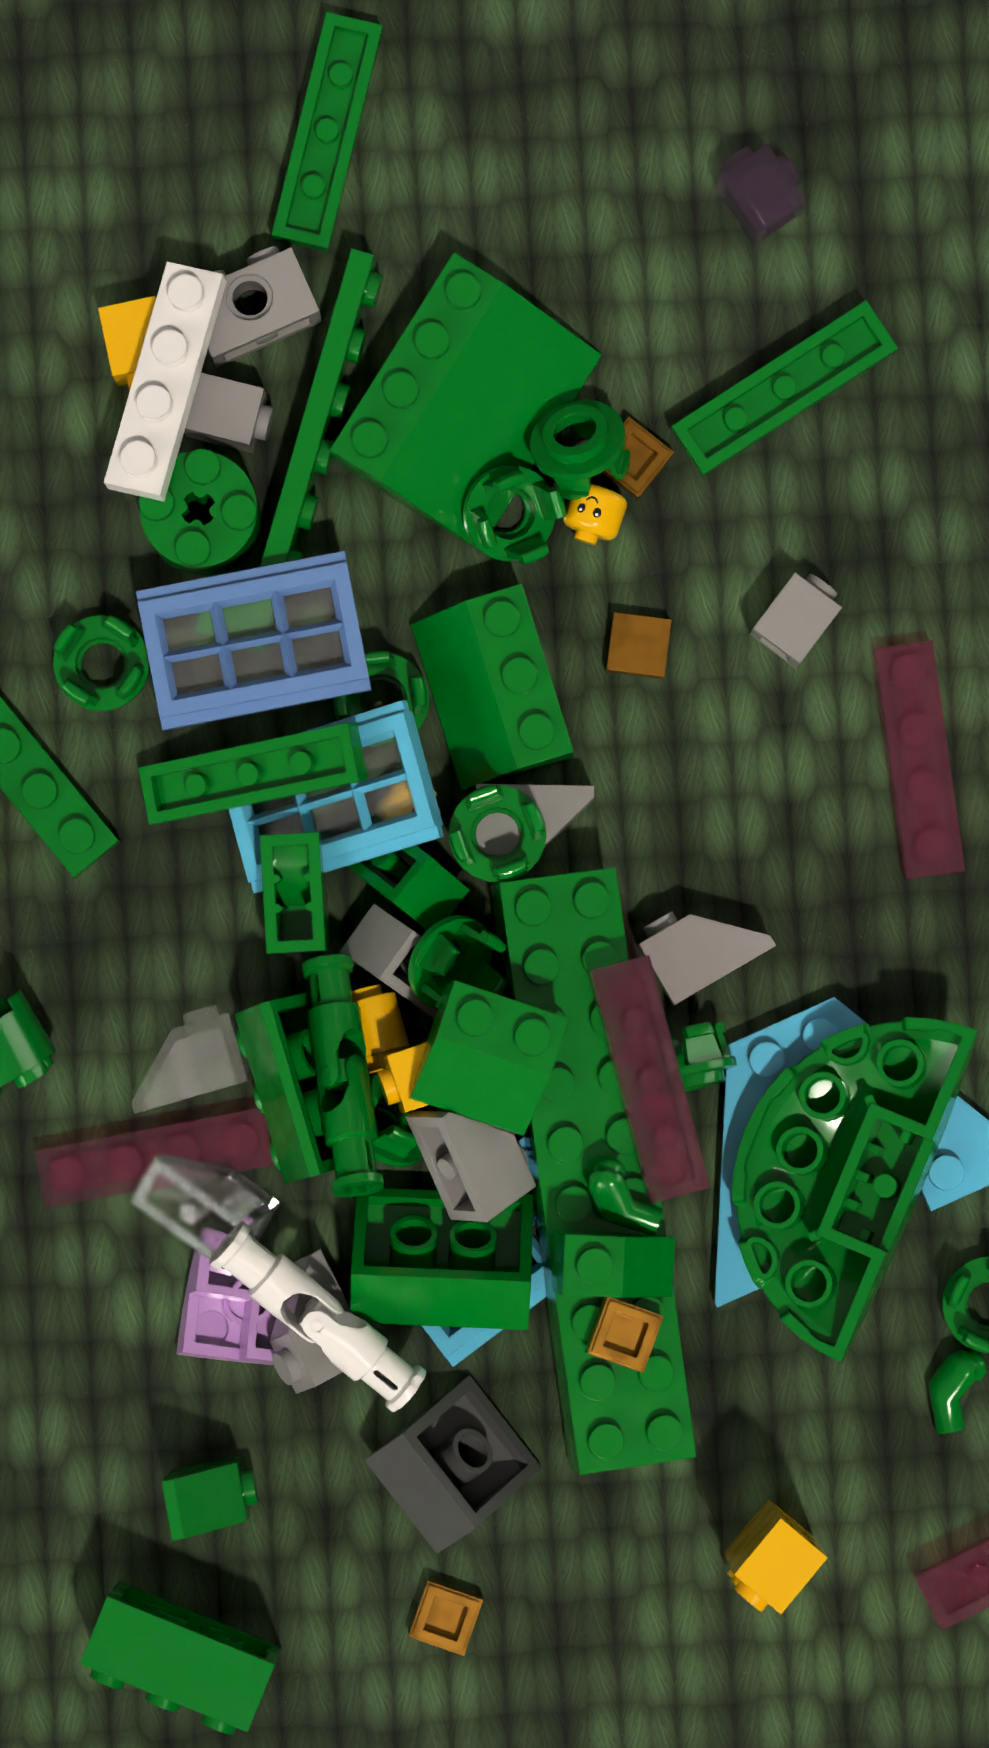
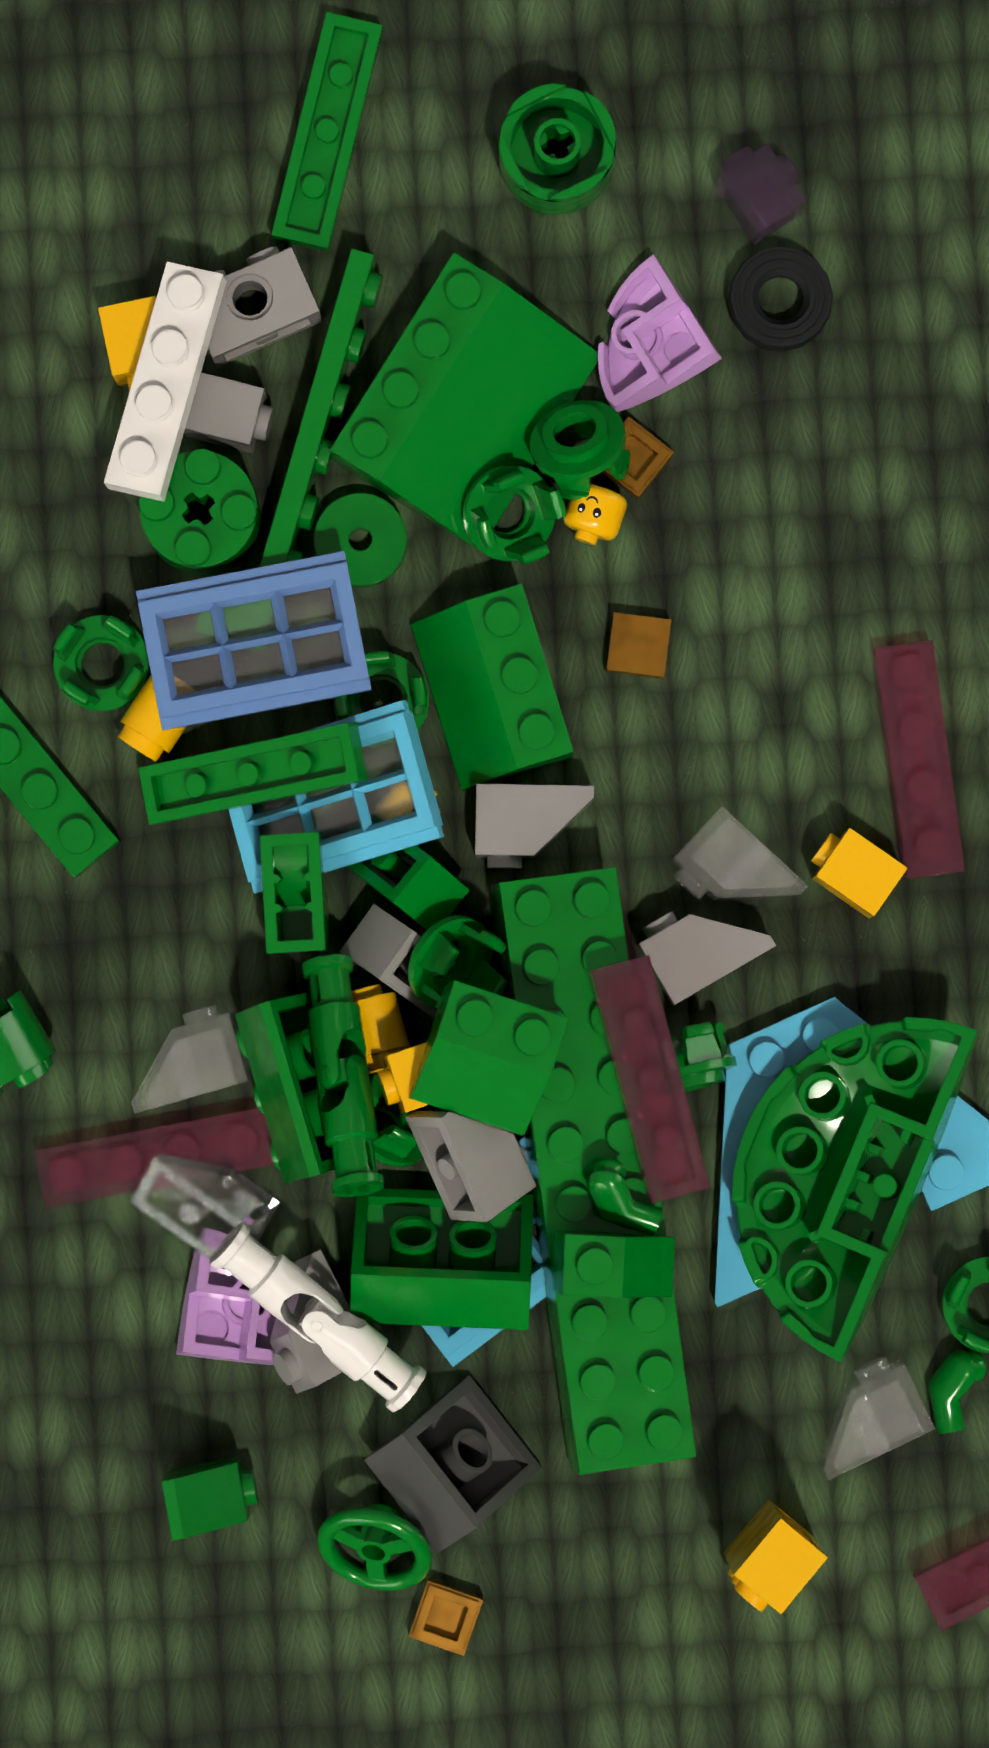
green brick [80,1581,282,1735] -> none
green piece [449,784,546,883] -> none
pearl gold tile [585,1297,664,1373] -> none
green plate [670,300,898,478] -> none
light grey brick [750,572,842,669] -> none
none -> yellow brick [117,675,196,762]
none -> green piece [314,493,407,588]
none -> green piece [317,1504,432,1591]
none -> green brick [499,83,616,215]
none -> lavender brick [598,254,722,413]
none -> clear slope [672,807,808,900]
none -> black tyre [728,246,833,352]
none -> yellow brick [811,828,908,918]
none -> clear slope [819,1356,935,1480]

